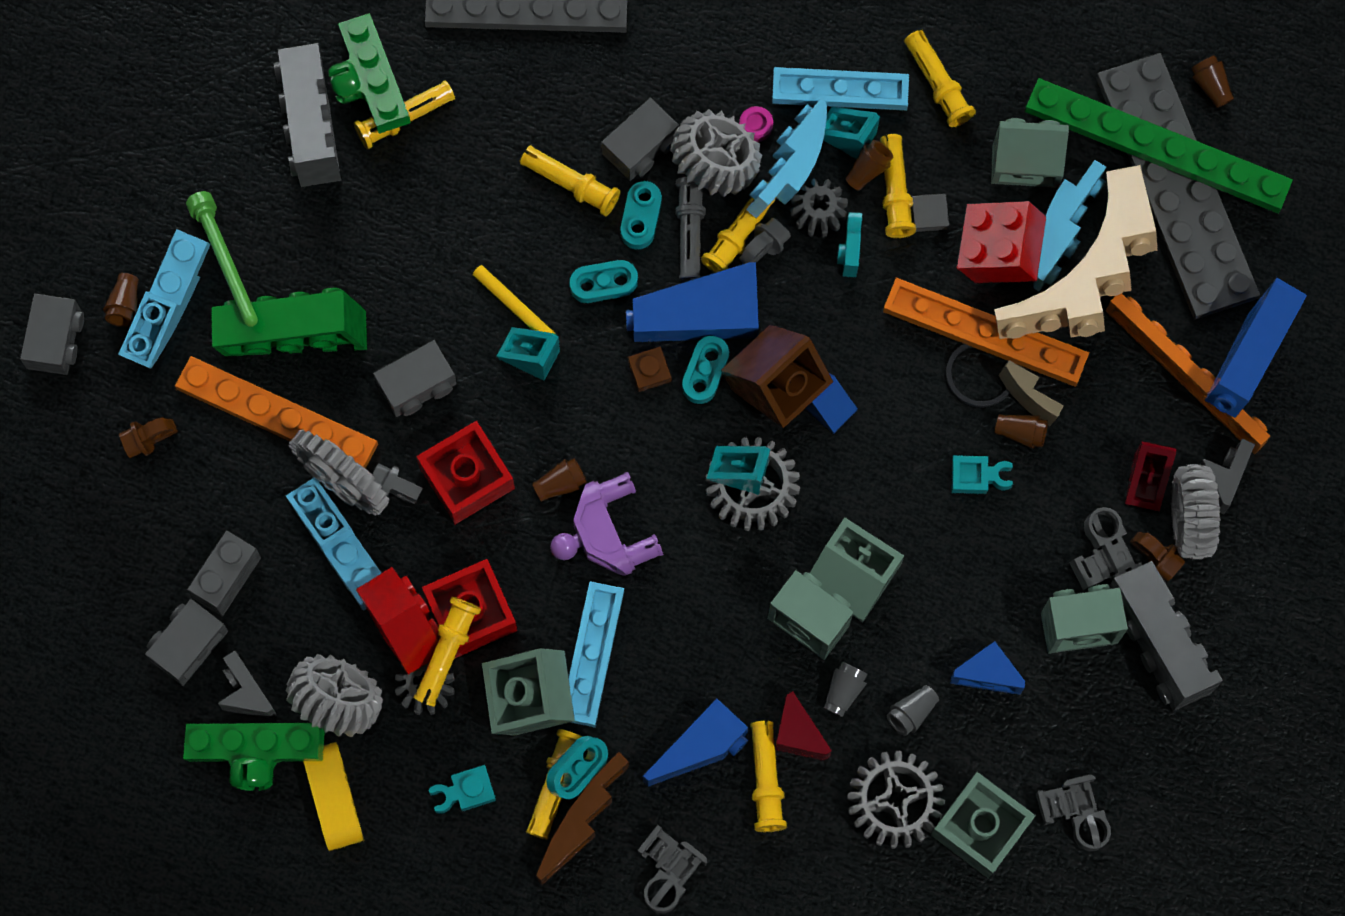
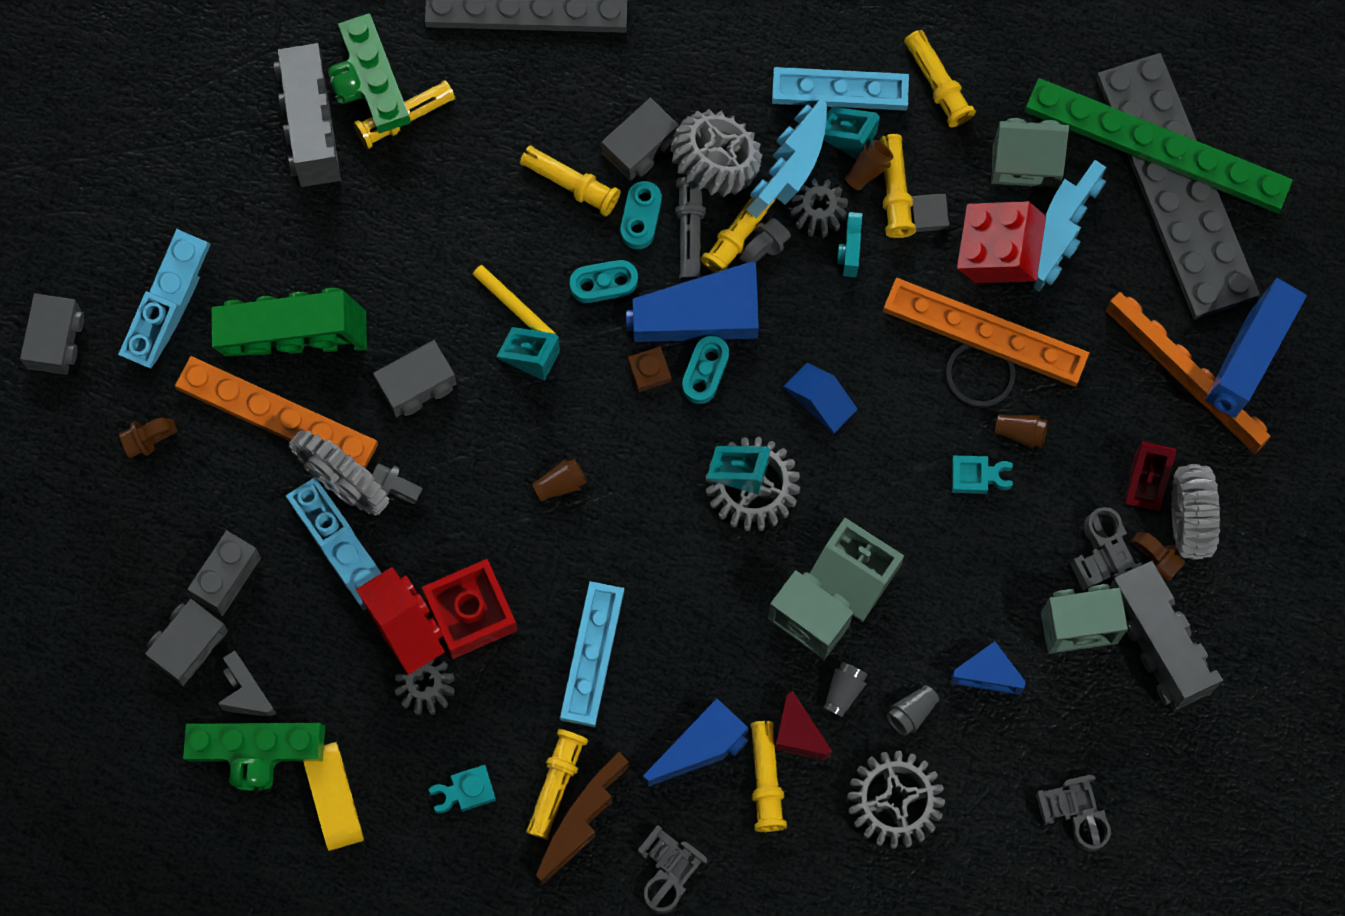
reddish brown cone [103,273,139,327] -> none
bright green piece [186,191,258,327] -> none
light grey gear [286,654,383,737] -> none
yellow pin [413,597,481,707] -> none
red brick [416,421,515,524] -> none
sand green brick [482,648,575,735] -> none
teal plate [547,736,608,799] -> none
medium lavender connector [550,472,663,576] -> none
reddish brown slope [721,325,833,428] -> none
dark pink tile [739,106,773,142] -> none
sand green brick [931,772,1036,879] -> none
tan arch [994,165,1158,339] -> none
dark tan slope [999,360,1063,426] -> none
reddish brown cone [1191,55,1234,108] -> none
dark grey slope [1199,439,1255,514] -> none

